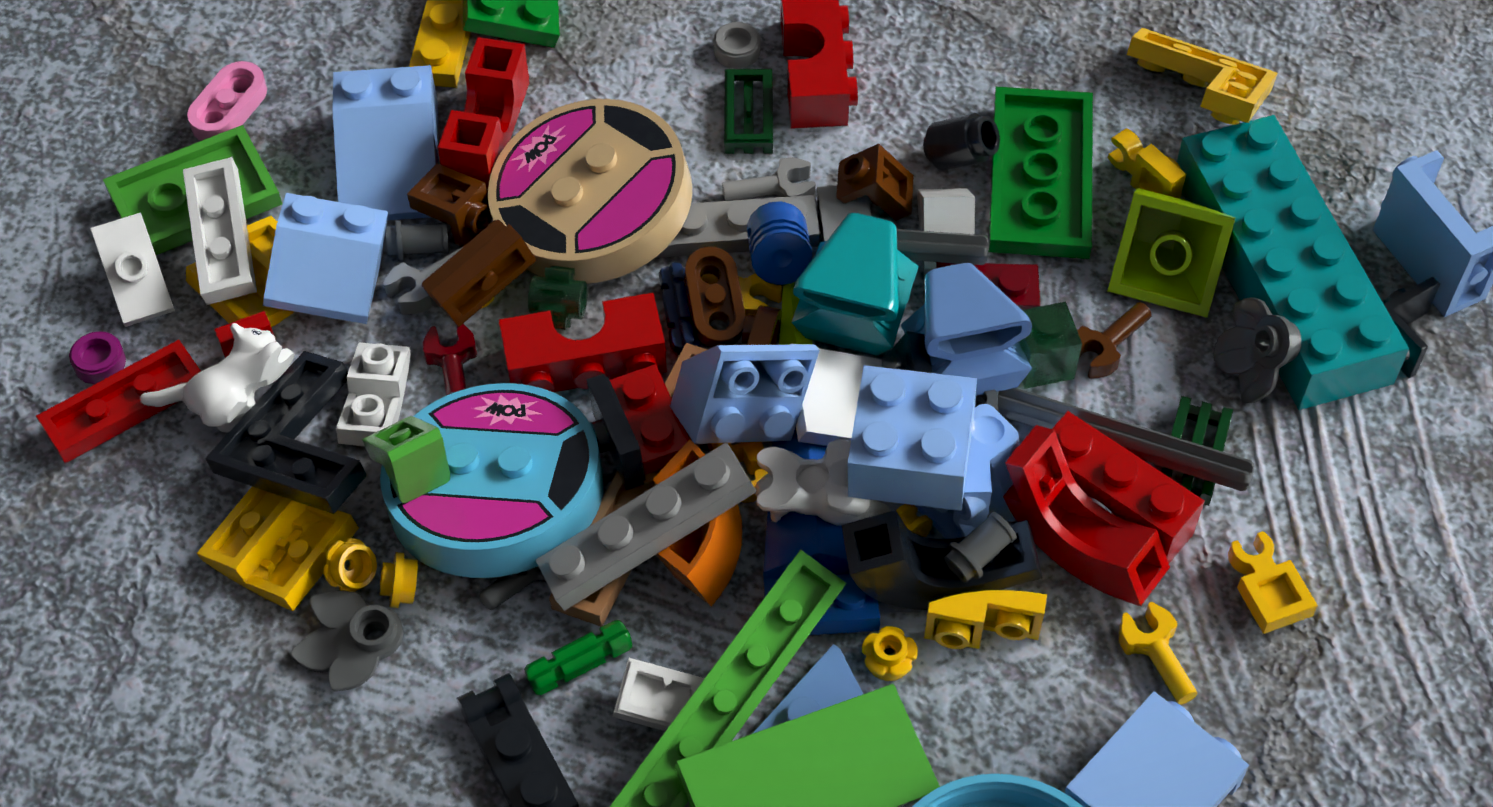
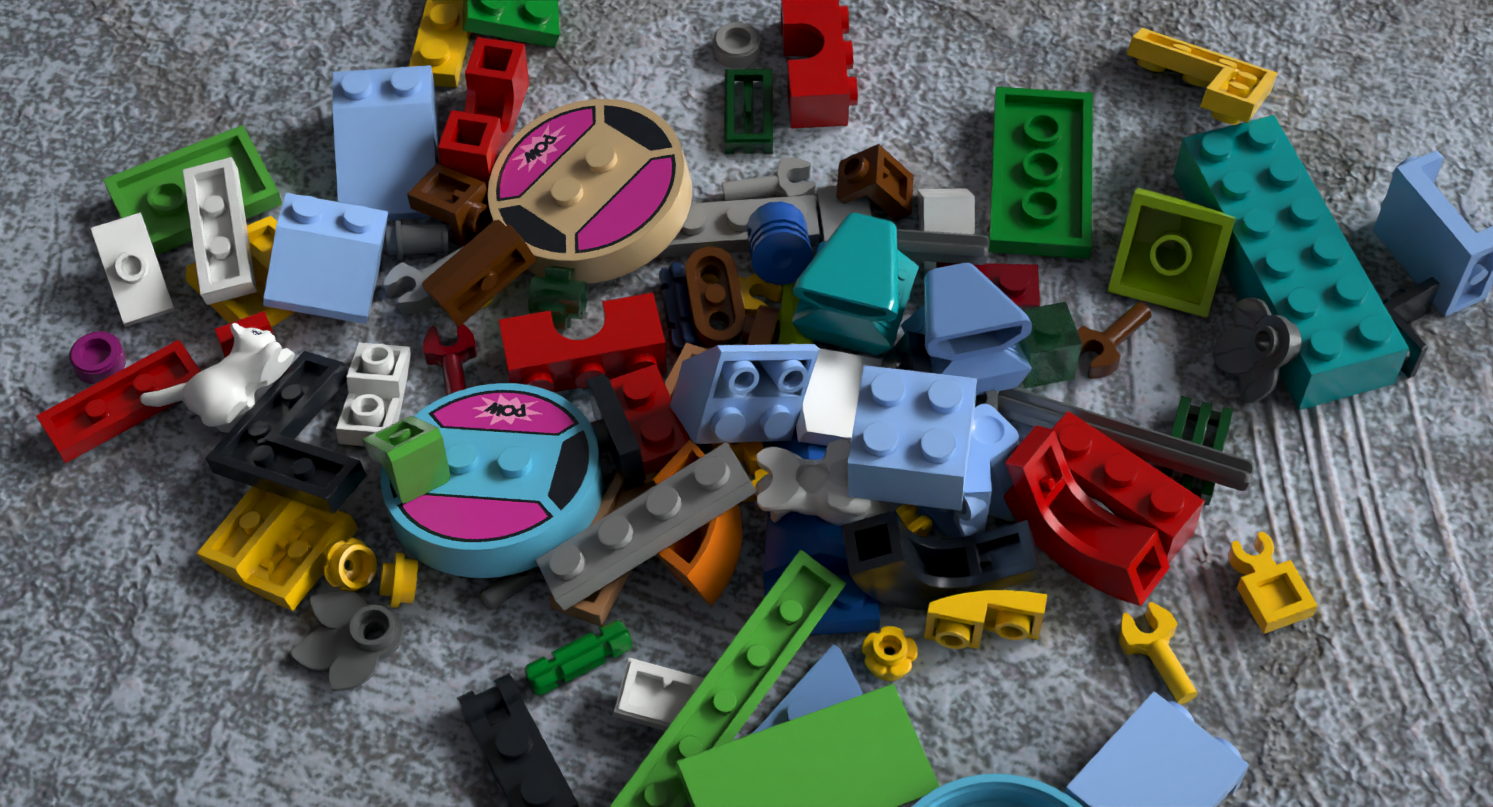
bright pink plate [187,61,267,141] -> none
black brick [923,113,1000,171] -> none
dark grey pin [943,512,1017,583] -> none
yellow plate [1108,128,1186,198] -> none

